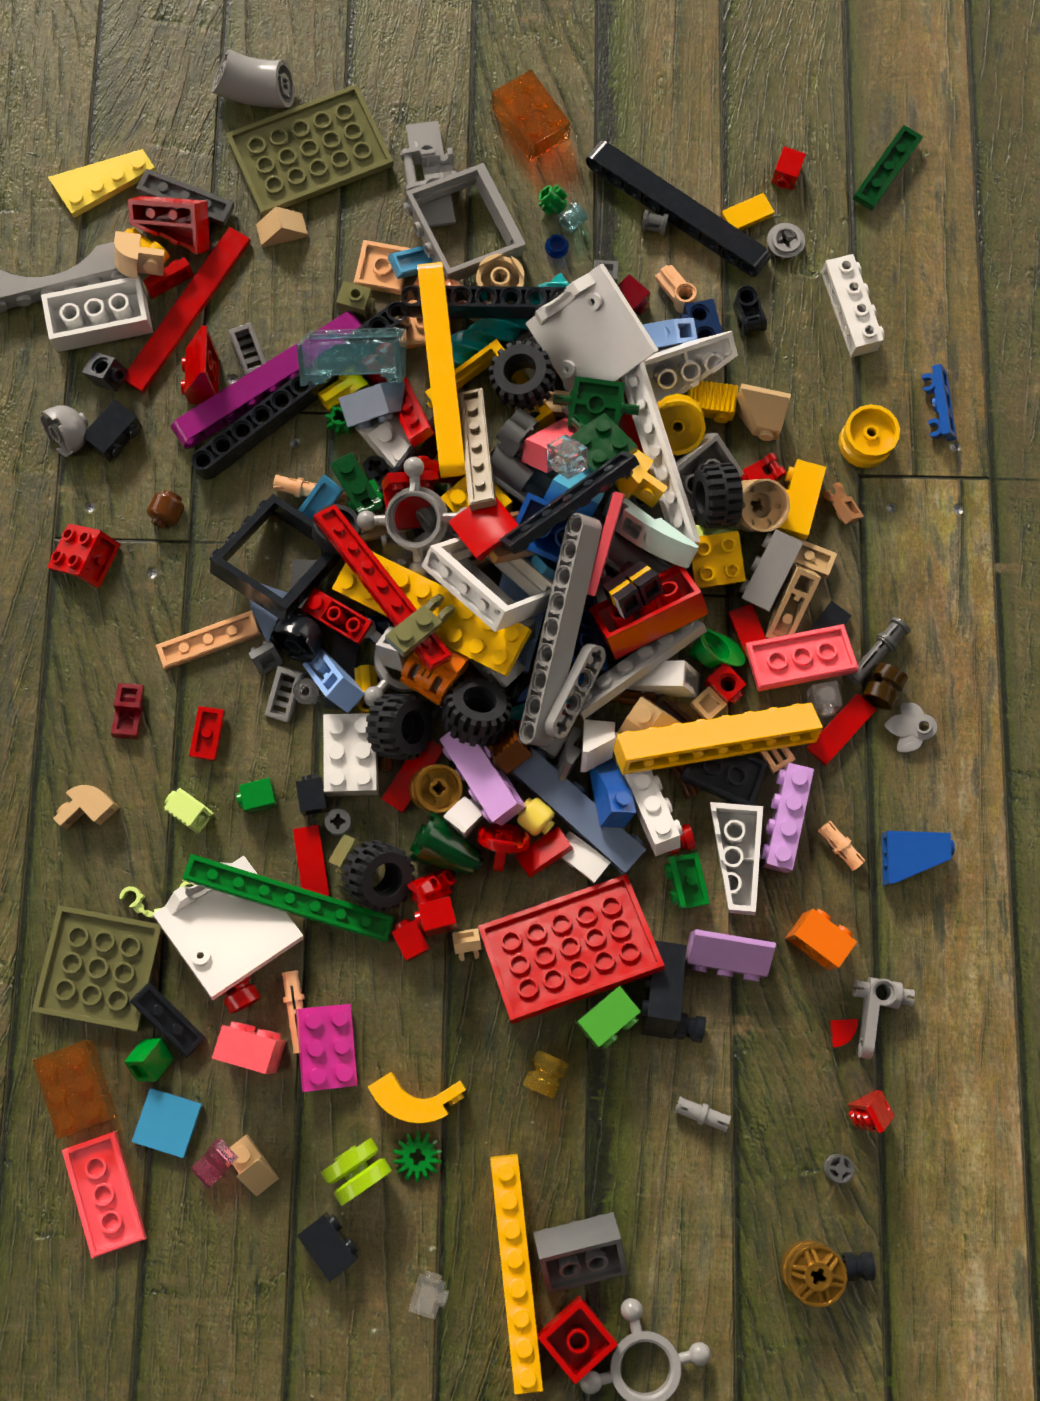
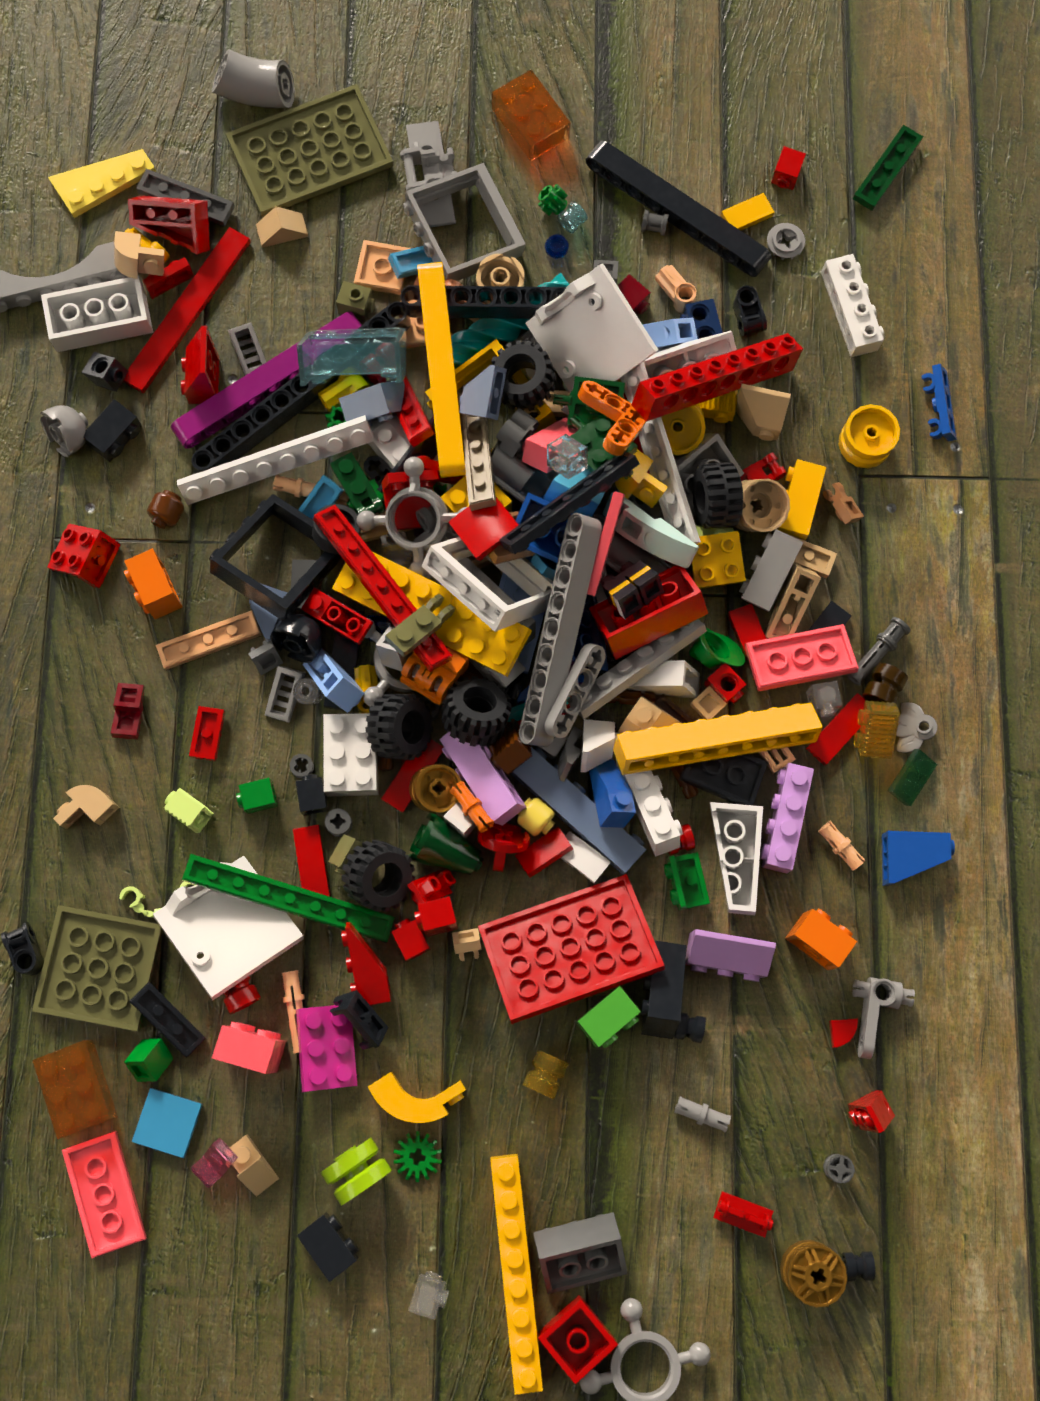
none -> black piece [1,922,44,976]
none -> orange brick [124,548,183,620]
none -> white plate [177,415,375,505]
none -> dark grey bush [290,754,314,779]
none -> black hinge [330,990,389,1050]
none -> red slope [341,922,391,1005]
none -> orange pin [450,781,494,833]
none -> sand blue slope [459,365,507,420]
none -> orange beam [578,381,646,456]
none -> red brick [631,333,803,422]
none -> red hinge [713,1191,774,1238]
none -> clear yellow brick [854,701,900,759]
none -> clear green plate [887,749,938,806]

